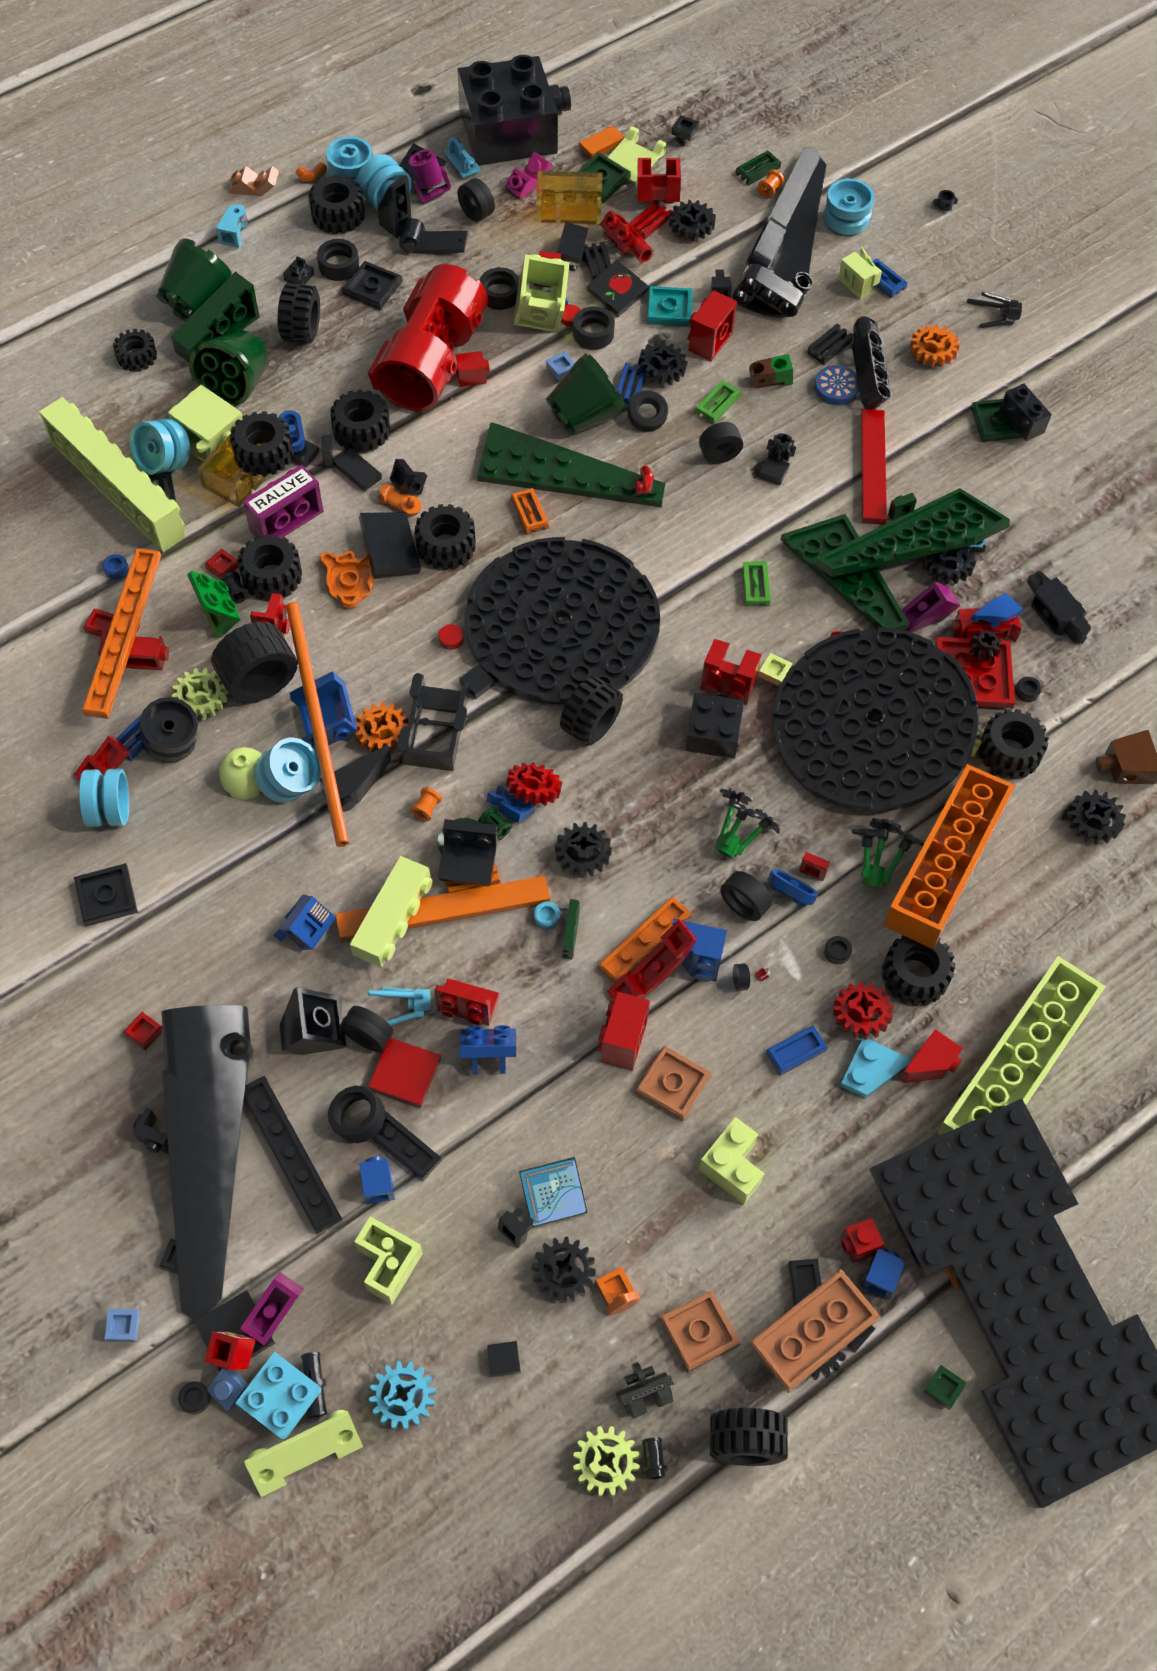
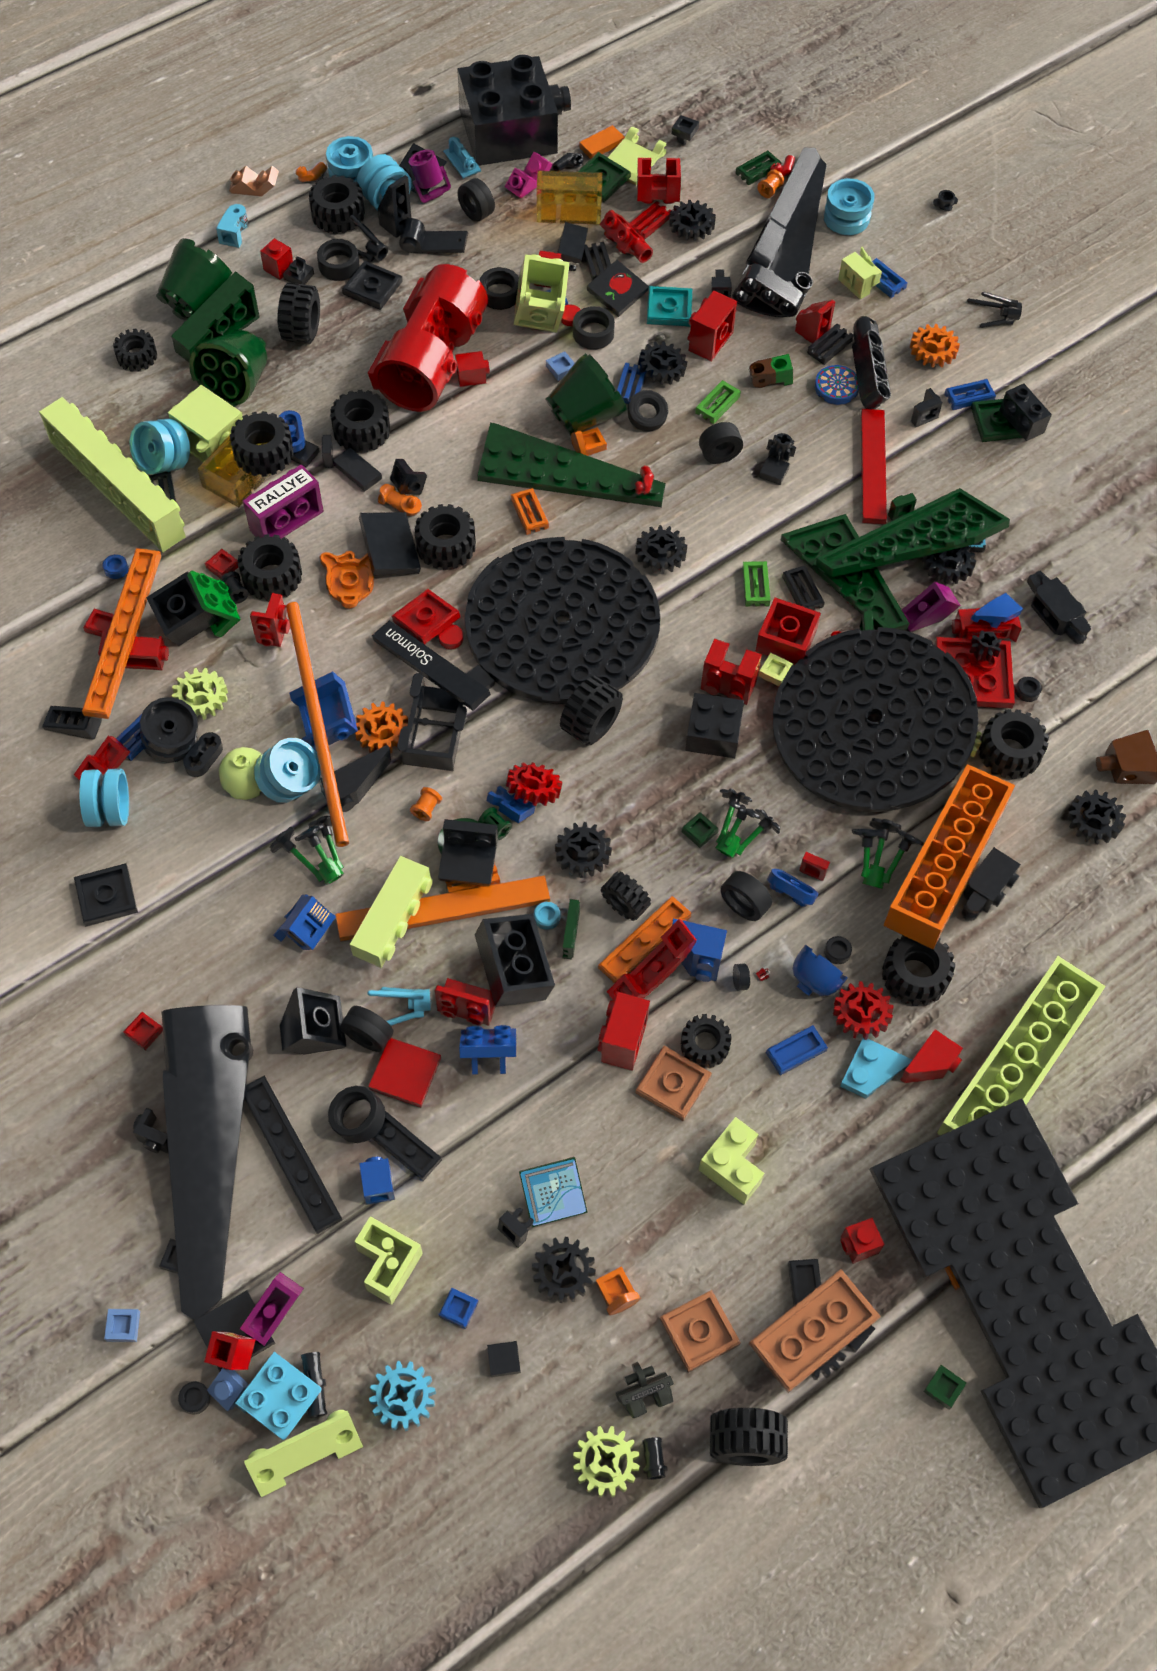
black tyre [211,622,298,703] -> none
blue brick [861,1249,906,1300] -> none
none -> black slope [42,706,102,739]
none -> black brick [146,571,220,646]
none -> black beam [183,732,223,777]
none -> red brick [260,238,293,280]
none -> plant [270,816,344,885]
none -> black plant [350,215,388,262]
none -> black tile [372,620,491,711]
none -> red tile [391,589,461,645]
none -> blue tile [439,1288,479,1329]
none -> black brick [474,914,555,1007]
none -> black arm [552,153,584,173]
none -> orange tile [571,427,607,456]
none -> black tyre [601,871,651,921]
none -> black gear [635,525,688,574]
none -> black tyre [680,1014,732,1068]
none -> dark green tile [681,812,719,848]
none -> red brick [755,597,821,665]
none -> red arm [770,155,795,177]
none -> black tile [782,565,825,610]
none -> blue cylinder [792,945,848,996]
none -> red slope [795,300,835,343]
none -> dark green tile [859,611,874,631]
none -> black bracket [911,388,943,428]
none -> blue tile [944,379,996,410]
none -> black hinge [962,847,1021,921]

